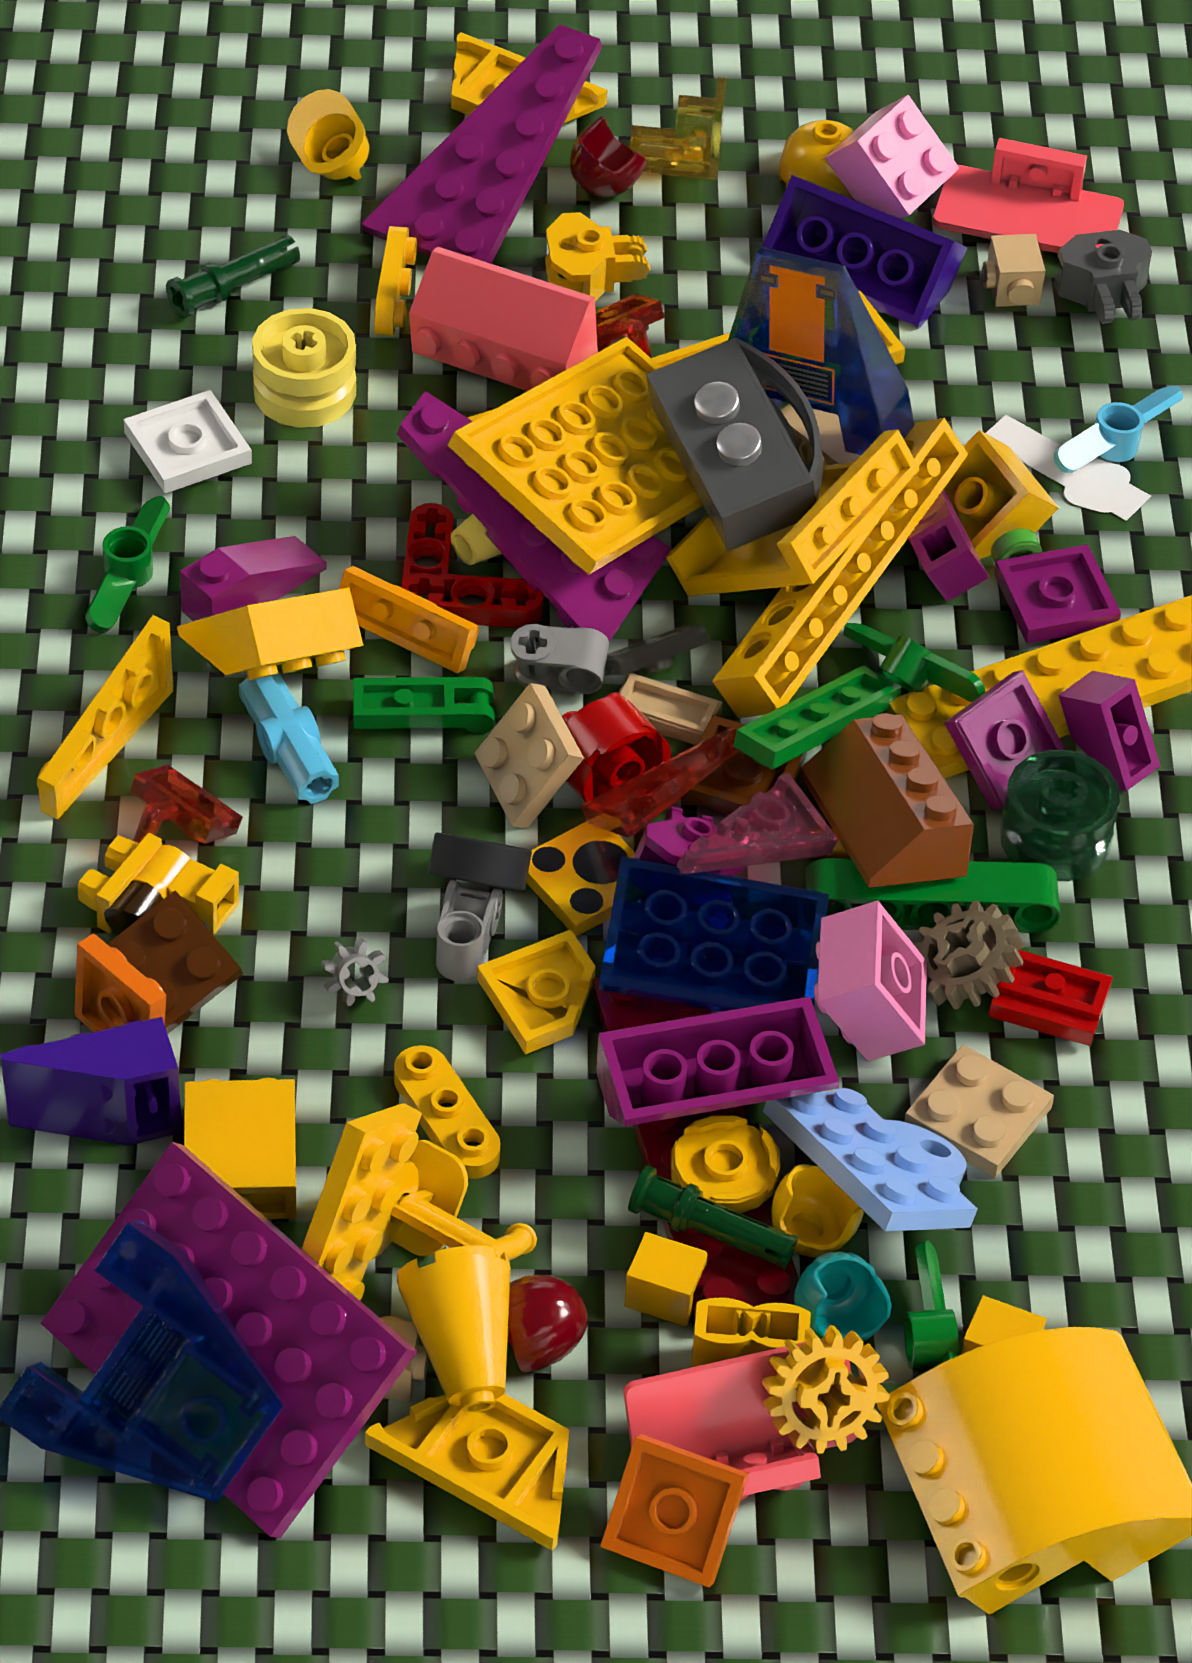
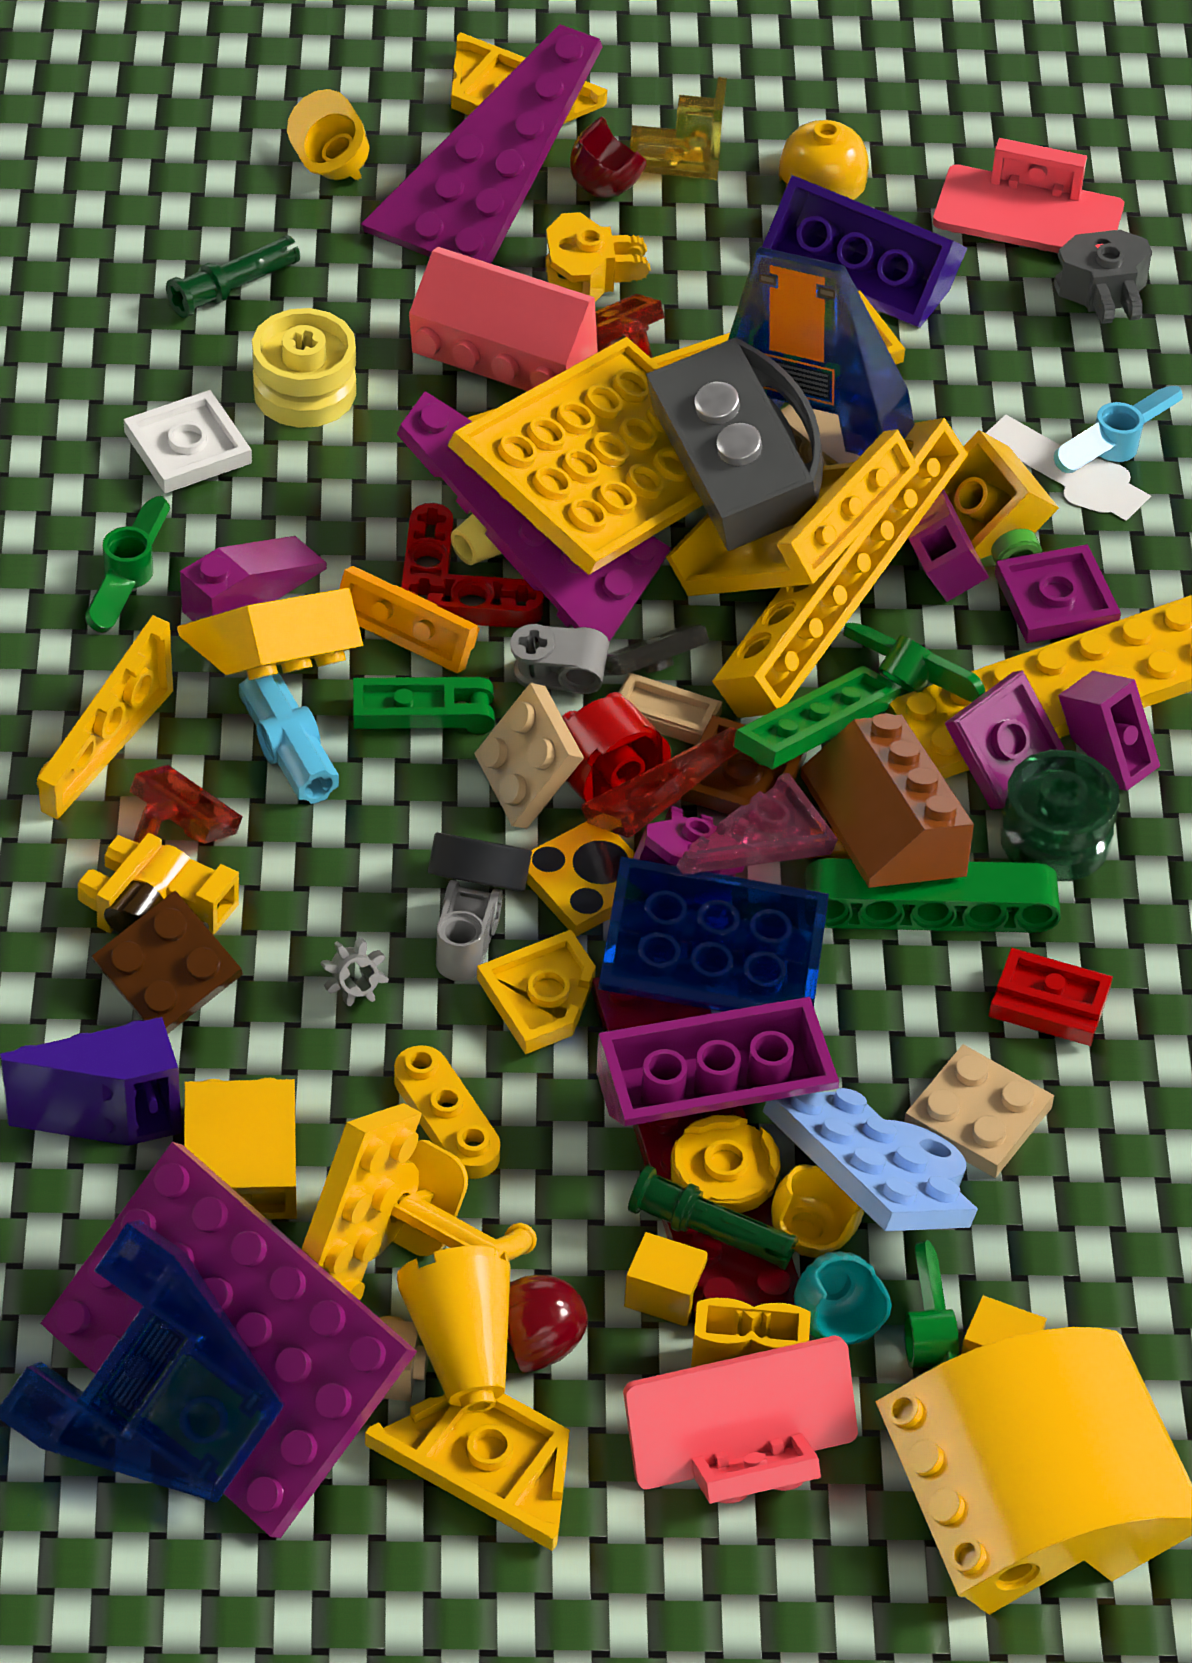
orange plate [74,933,166,1032] -> none
yellow plate [374,226,417,336] -> none
orange plate [600,1433,749,1588] -> none
yellow gear [762,1325,890,1454] -> none
bright pink brick [814,901,927,1061] -> none
bright pink brick [825,95,959,219] -> none
dark tan gear [913,901,1024,1009] -> none
tan brick [982,234,1045,307] -> none

